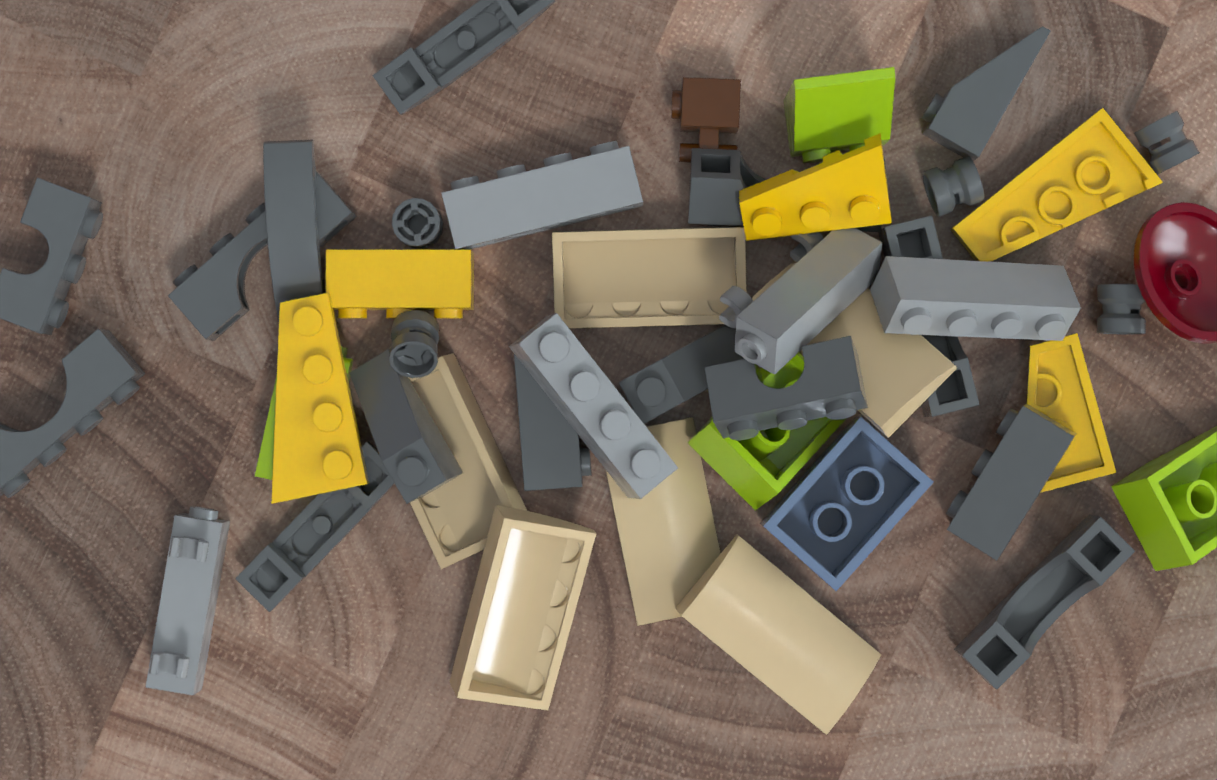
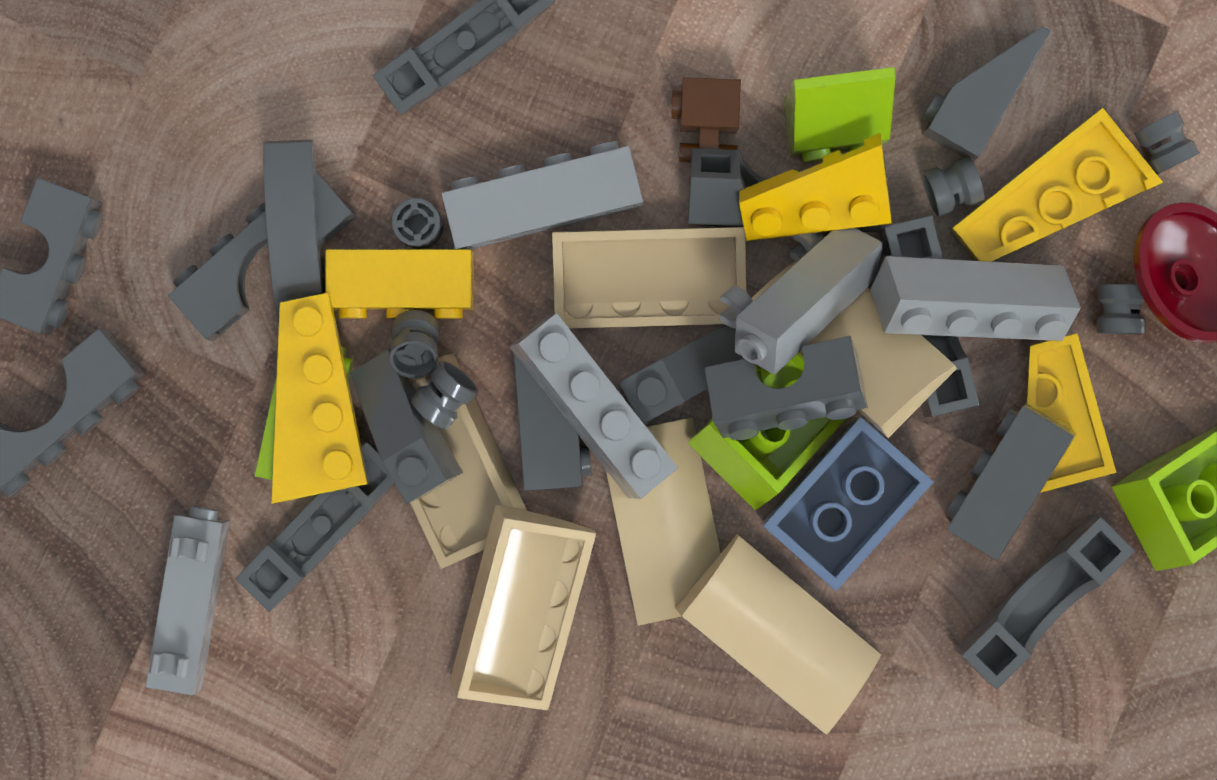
none -> dark grey wheel [411,361,479,430]

